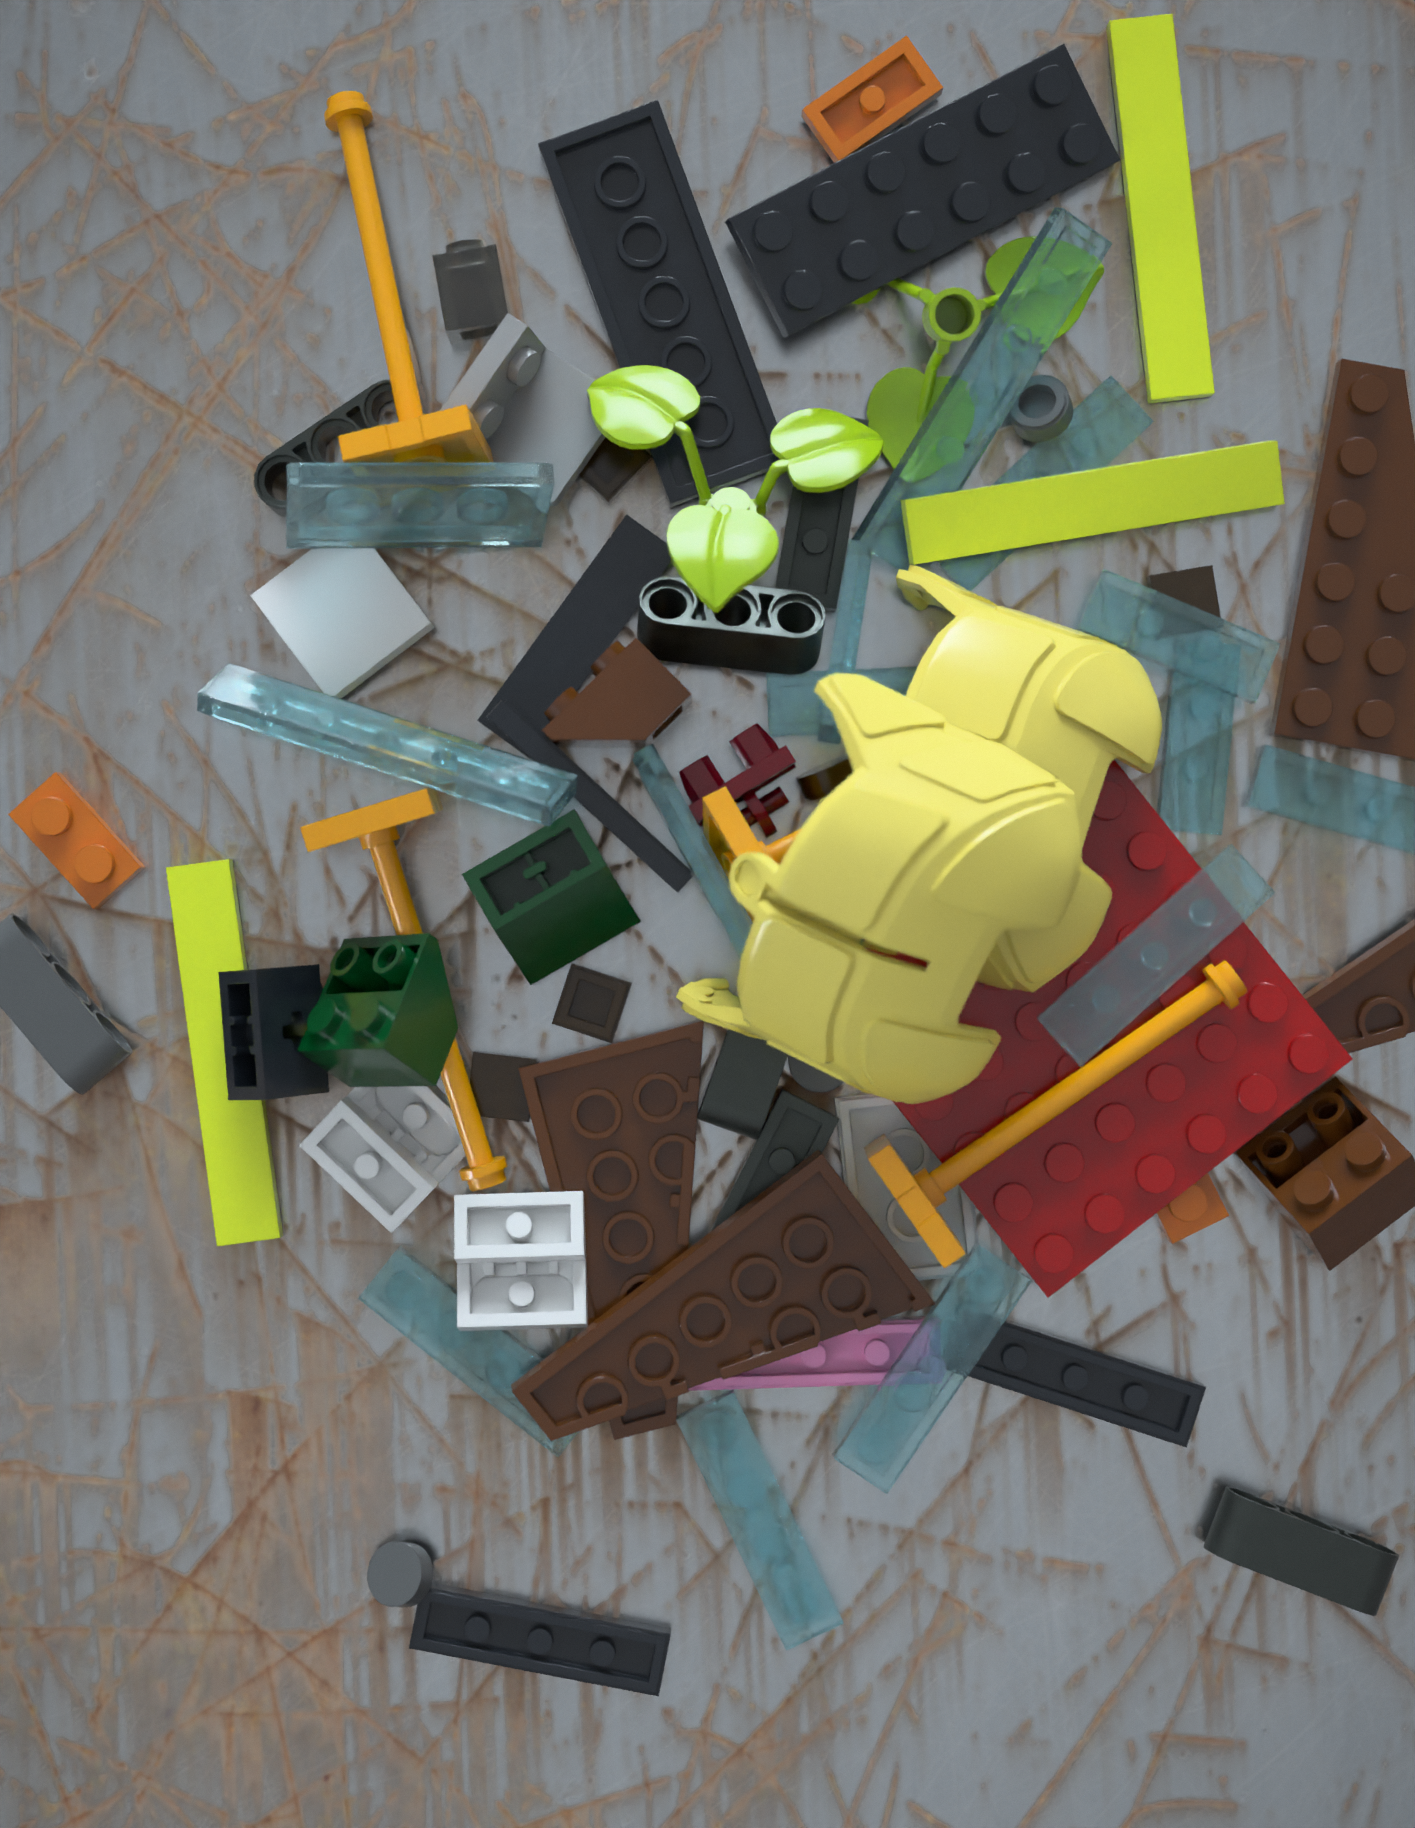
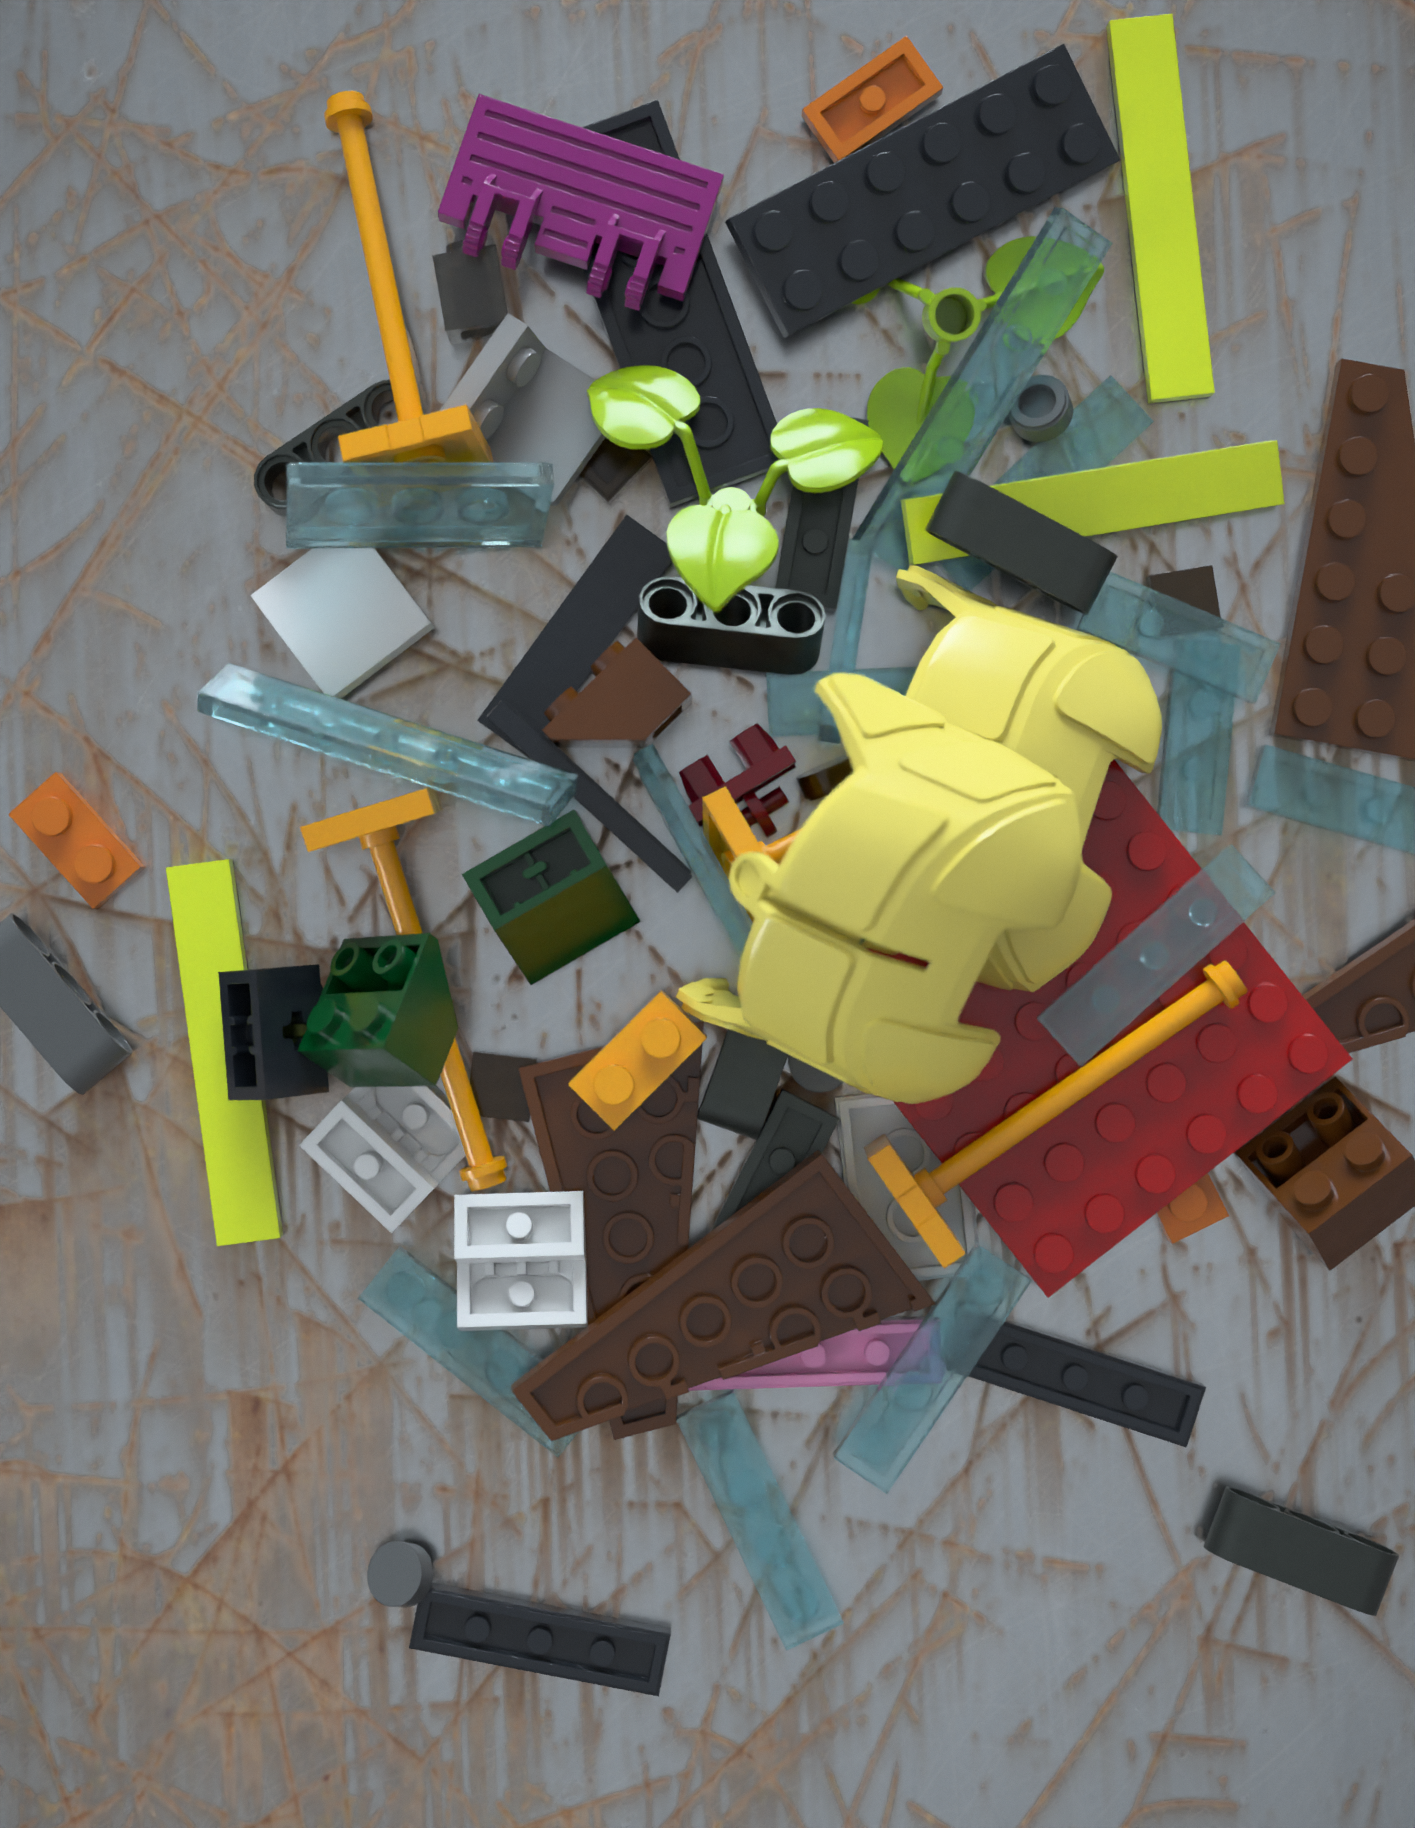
dark brown tile [552,963,632,1043] -> none
none -> magenta hinge [437,94,724,311]
none -> light orange brick [568,989,707,1130]
none -> pearl dark grey beam [925,471,1118,615]

